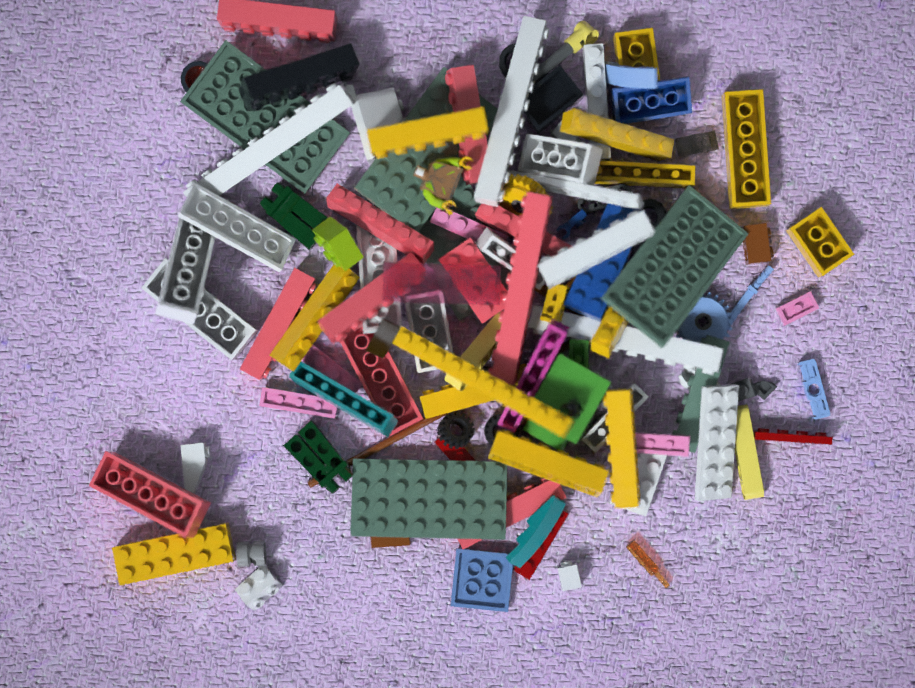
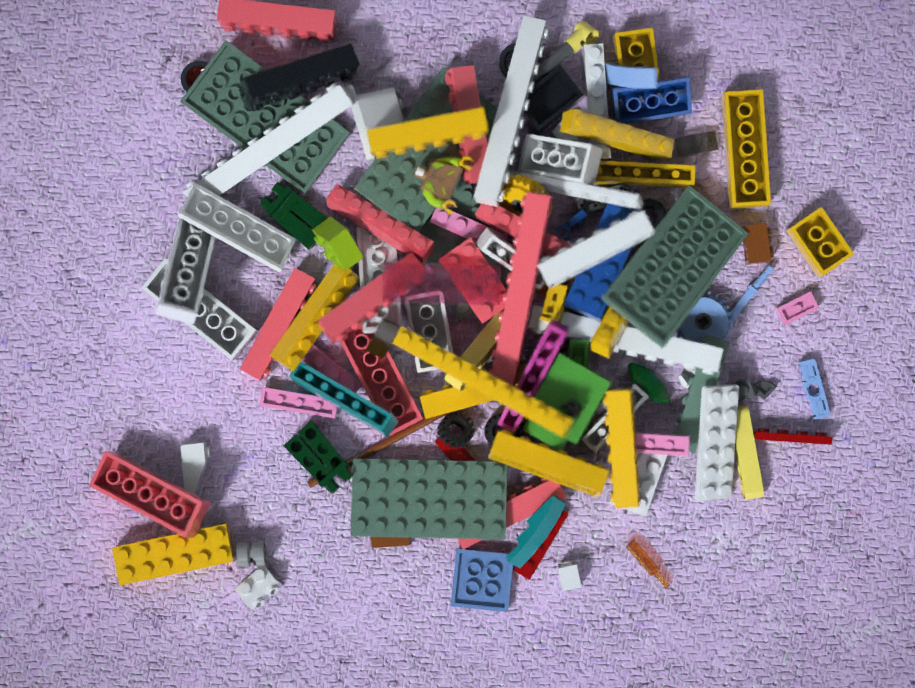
none -> green tile [628,362,670,404]

